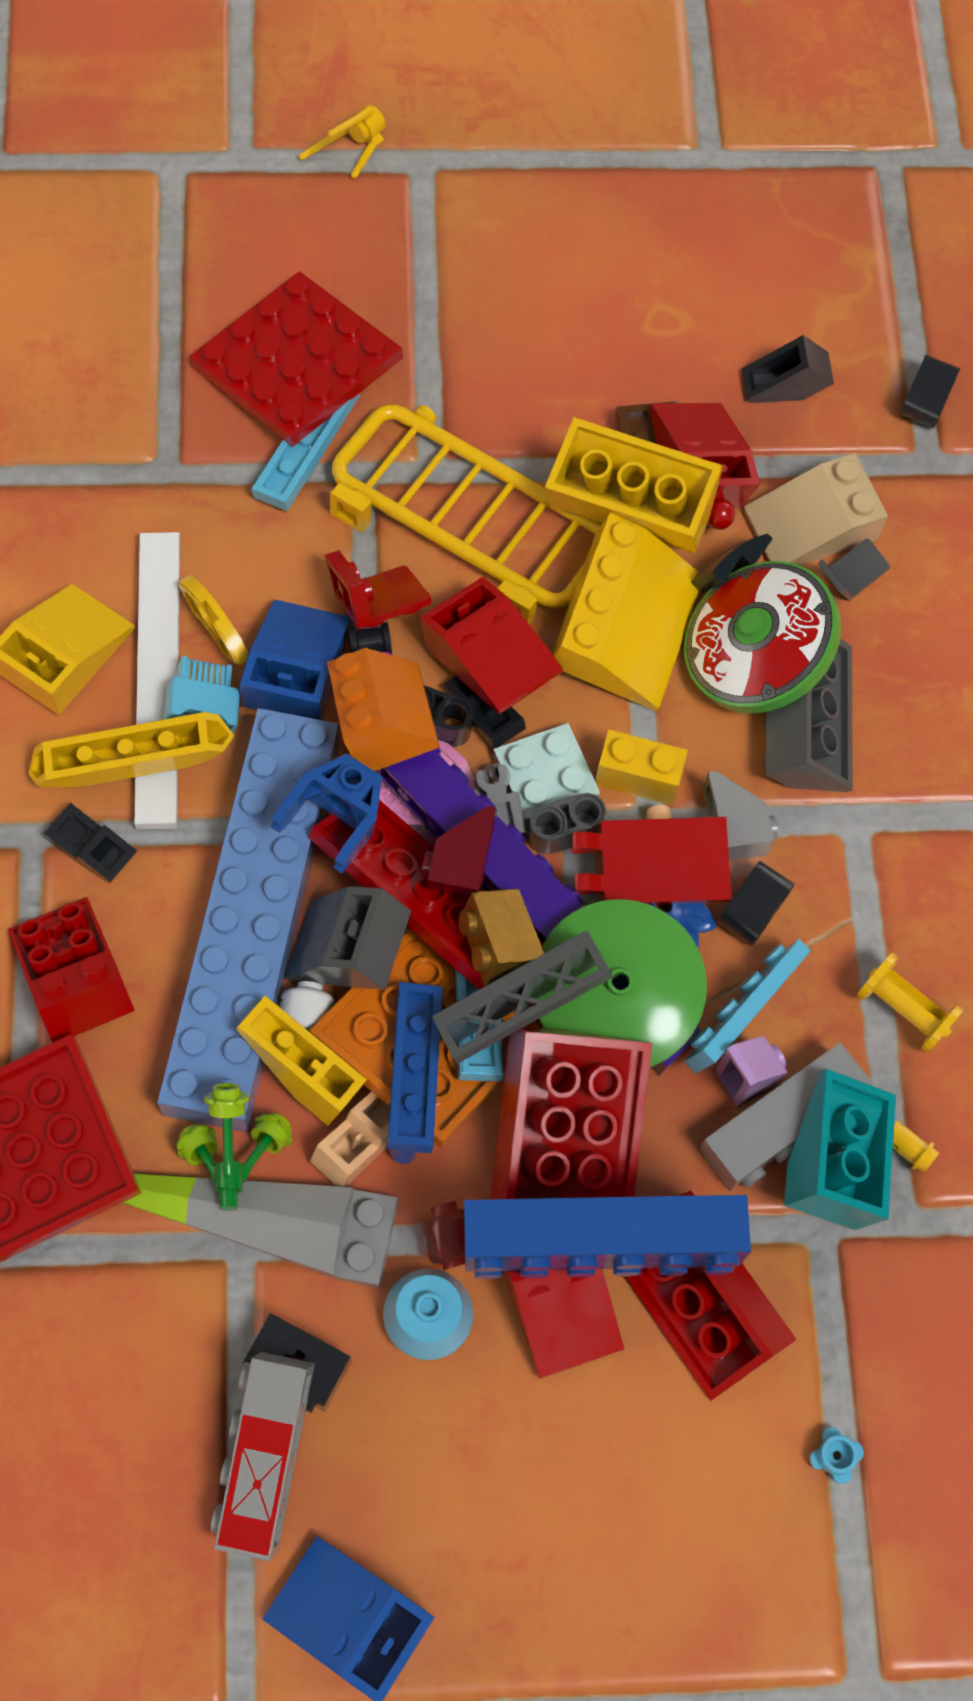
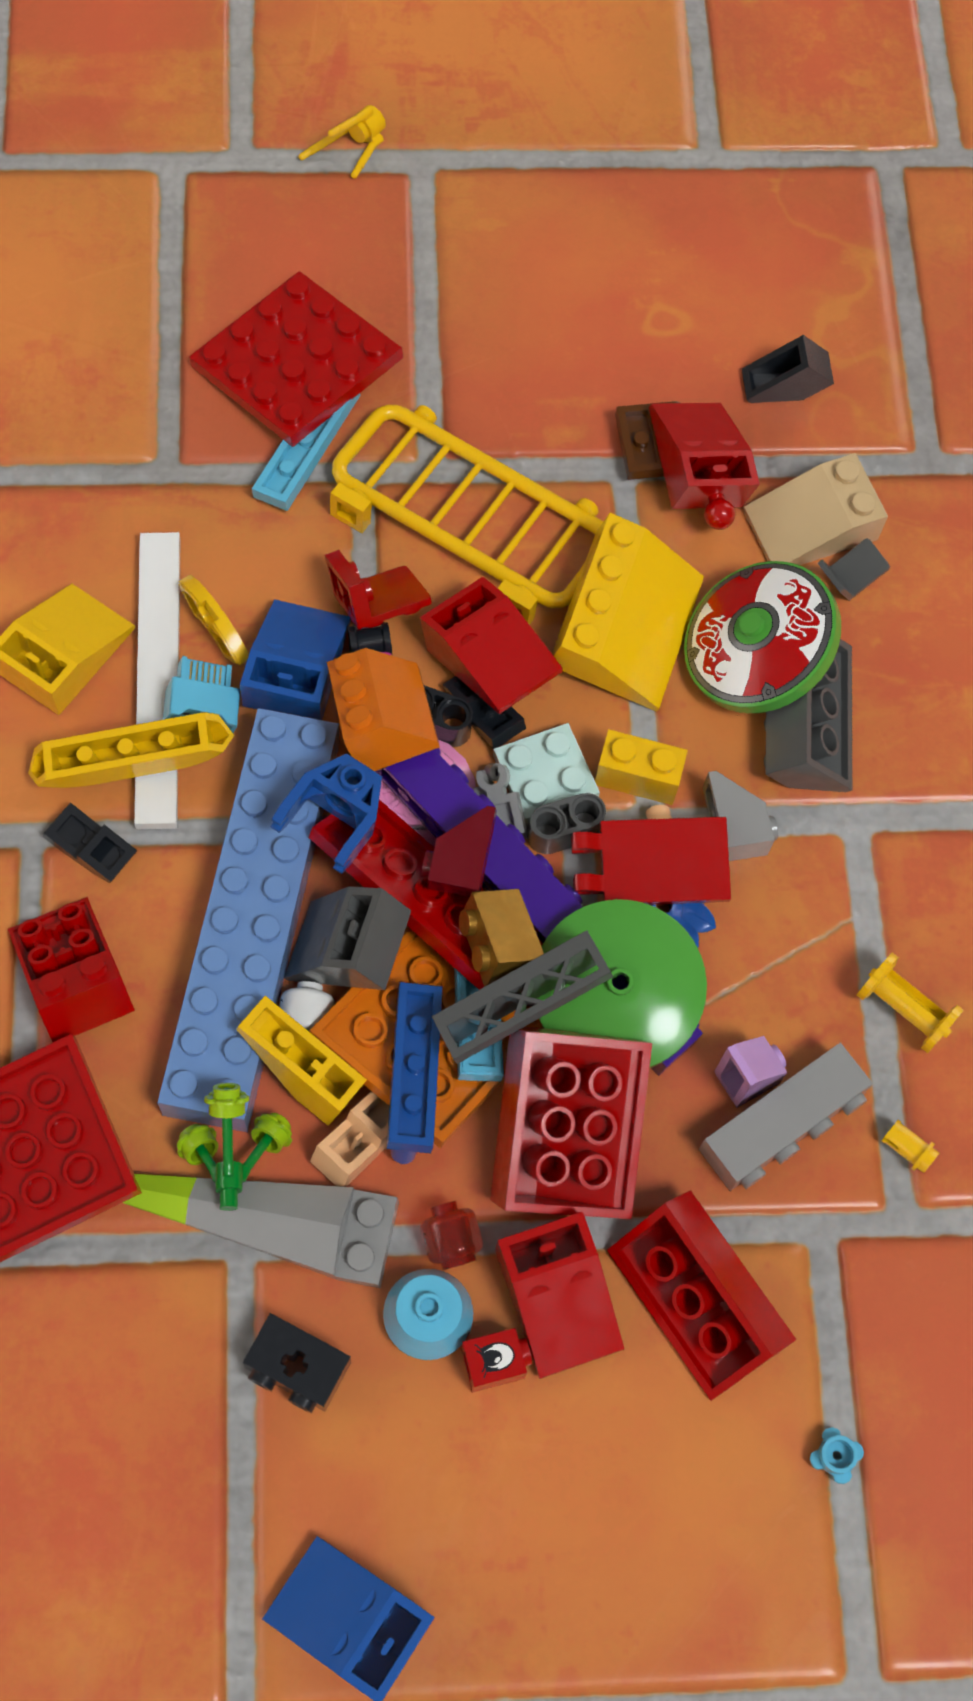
light grey brick [211,1352,315,1561] -> none
blue brick [464,1195,751,1279] -> none
yellow slope [545,417,723,554] -> none
medium azure plate [684,939,811,1074] -> none
black slope [691,533,773,593] -> none
black beam [717,861,795,946] -> none
teal slope [784,1068,896,1230] -> none
black beam [899,354,960,428] -> none
none -> red brick [461,1328,533,1393]

